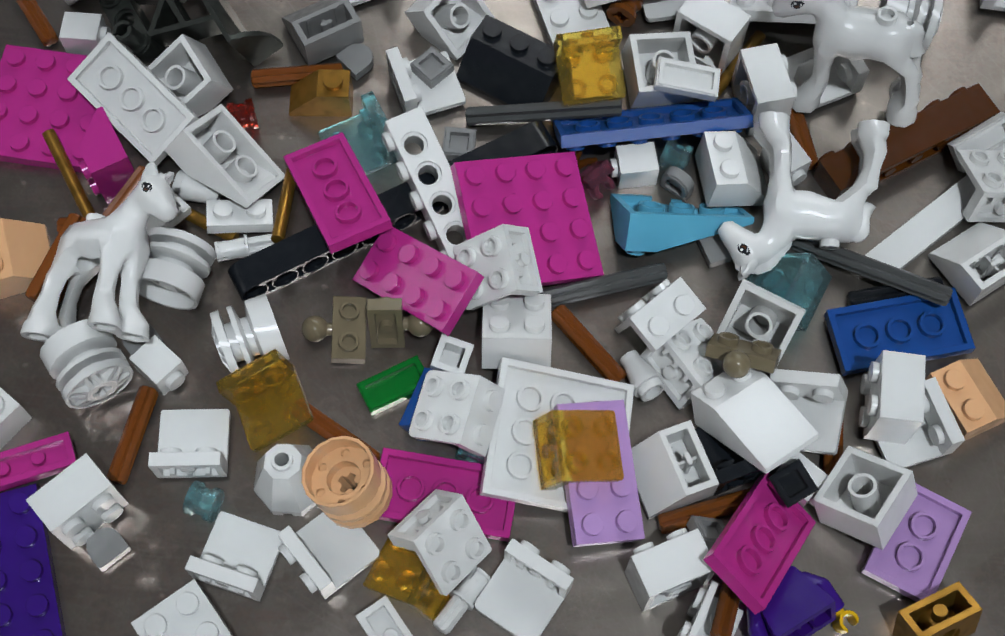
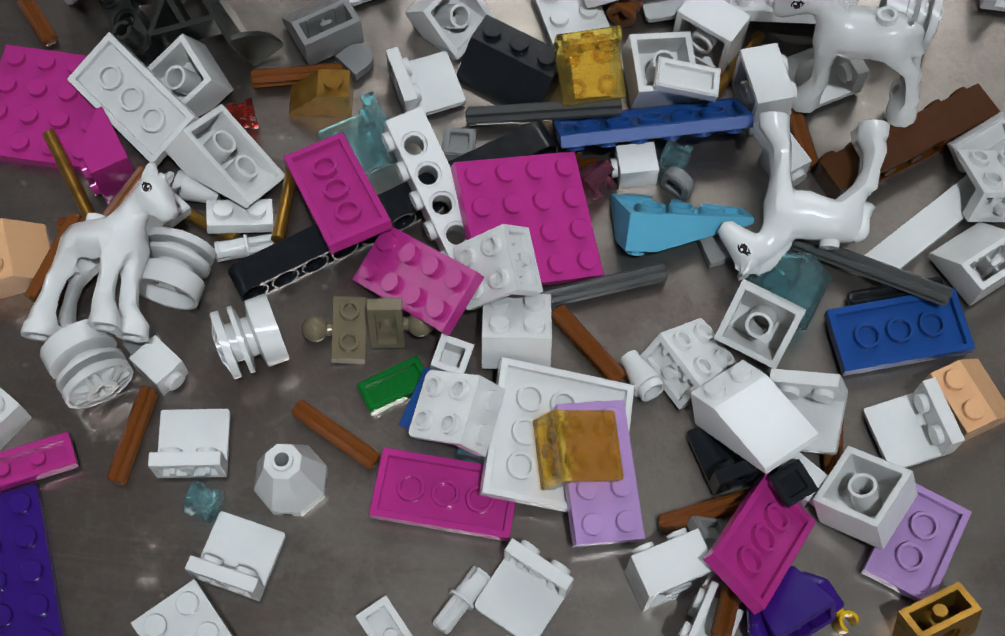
white brick [26,453,129,550] -> none
white brick [59,11,111,56] -> none
light grey tile [86,527,132,572] -> none
clear yellow bracket [216,349,314,452] -> none
white bracket [277,512,380,600] -> none
light nougat wheel [302,436,393,529] -> none
clear yellow bracket [363,523,450,622] -> none
white bracket [387,489,492,596] -> none
light grey tile [410,46,454,89] -> none
white bracket [614,277,706,352] -> none
white slope [631,420,719,519] -> none
white slope [695,131,767,207] -> none
dark tan plate [705,332,782,378] -> none
white brick [859,350,926,445] -> none

